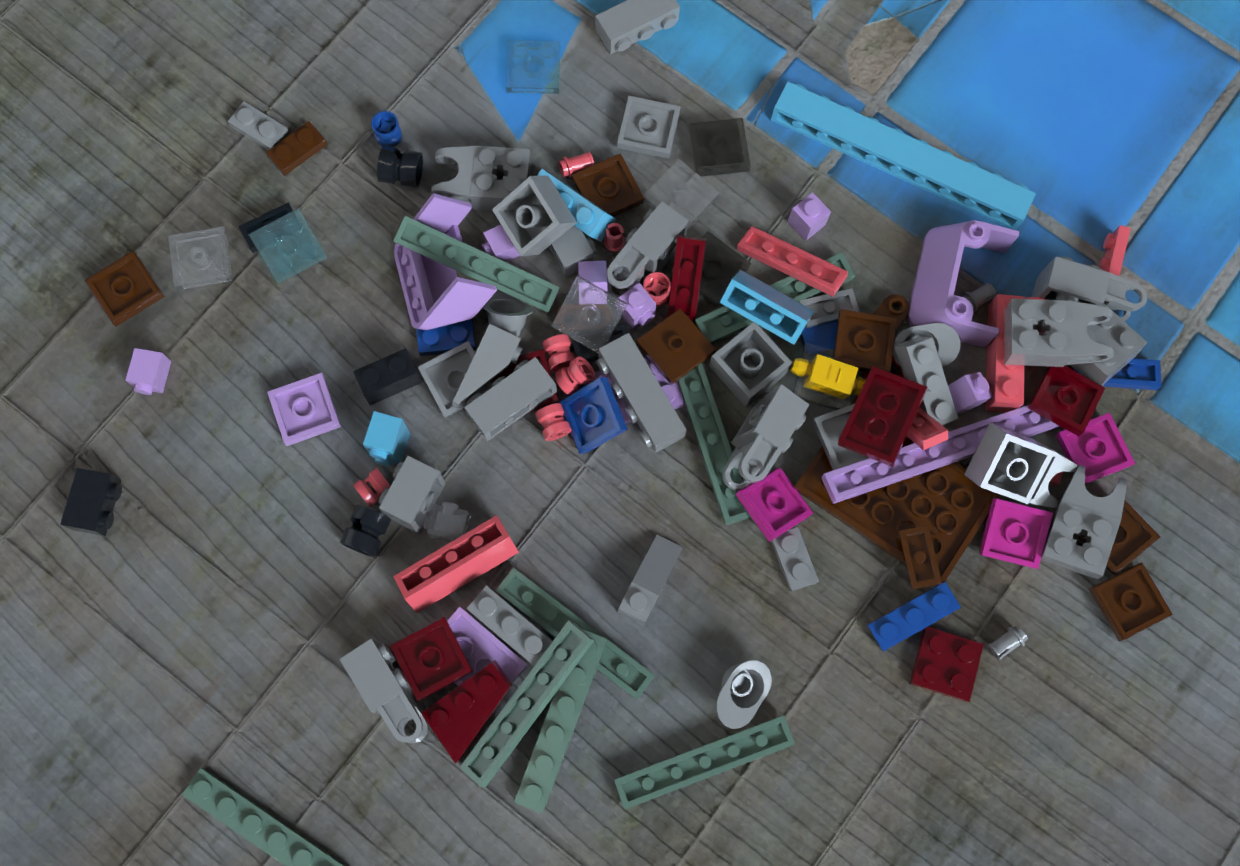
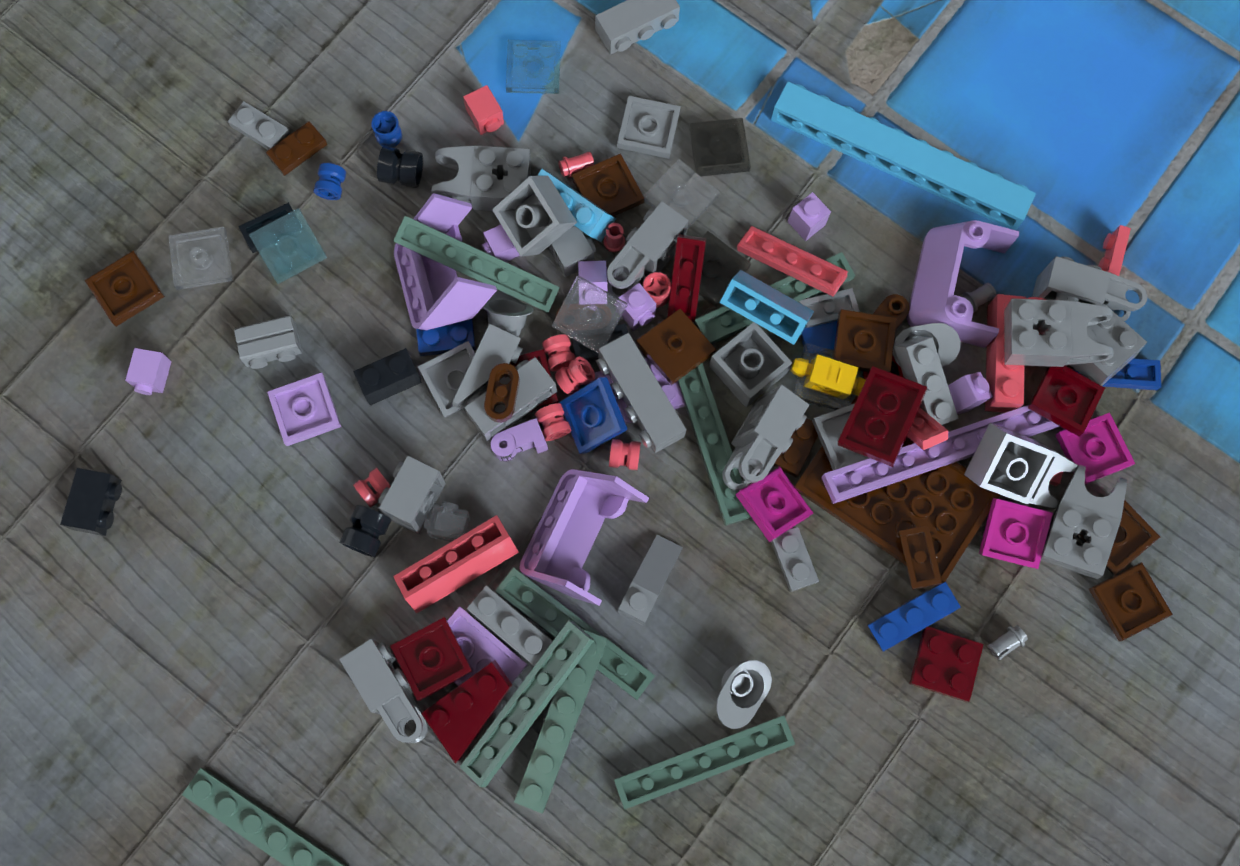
medium azure brick [363,411,410,467] -> none
none -> light grey brick [234,315,302,369]
none -> blue wheel [313,163,346,200]
none -> coral brick [463,85,504,135]
none -> reddish brown plate [484,363,520,423]
none -> lavender leg [491,418,548,461]
none -> lavender windscreen [520,469,649,606]
none -> coral wheel [609,439,641,470]
none -> reddish brown plate [773,418,818,478]

